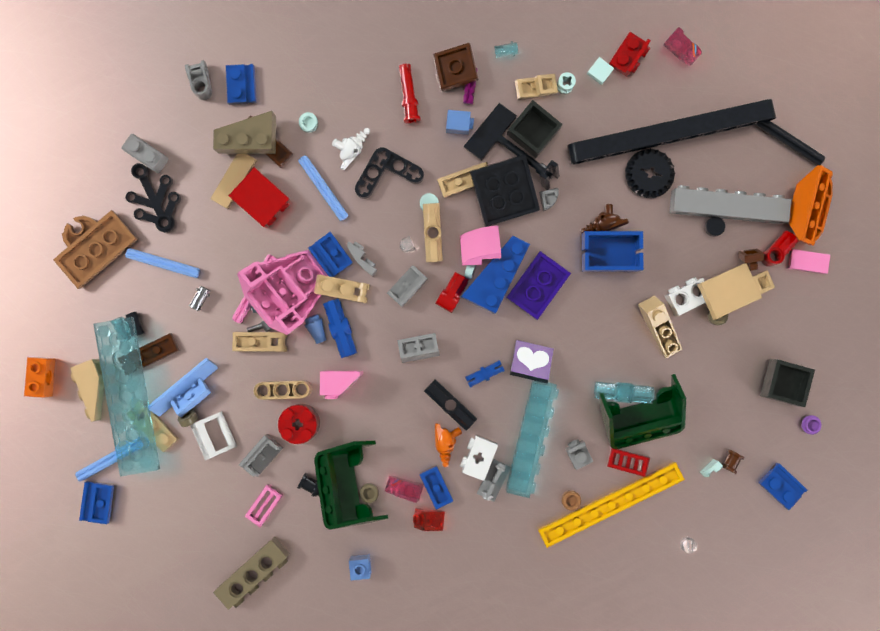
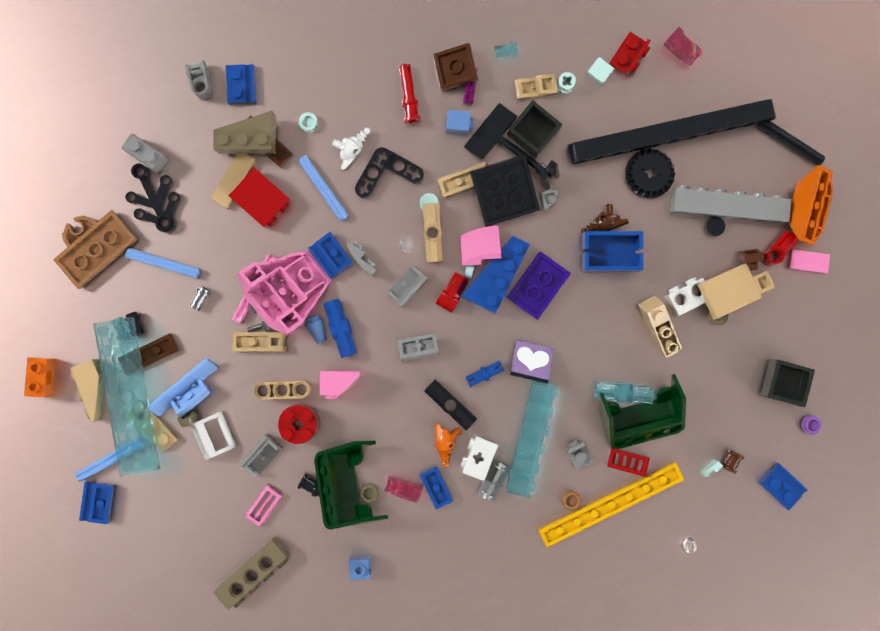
tan plate [314,274,370,303] -> none
clear red bracket [413,508,445,531] -> none

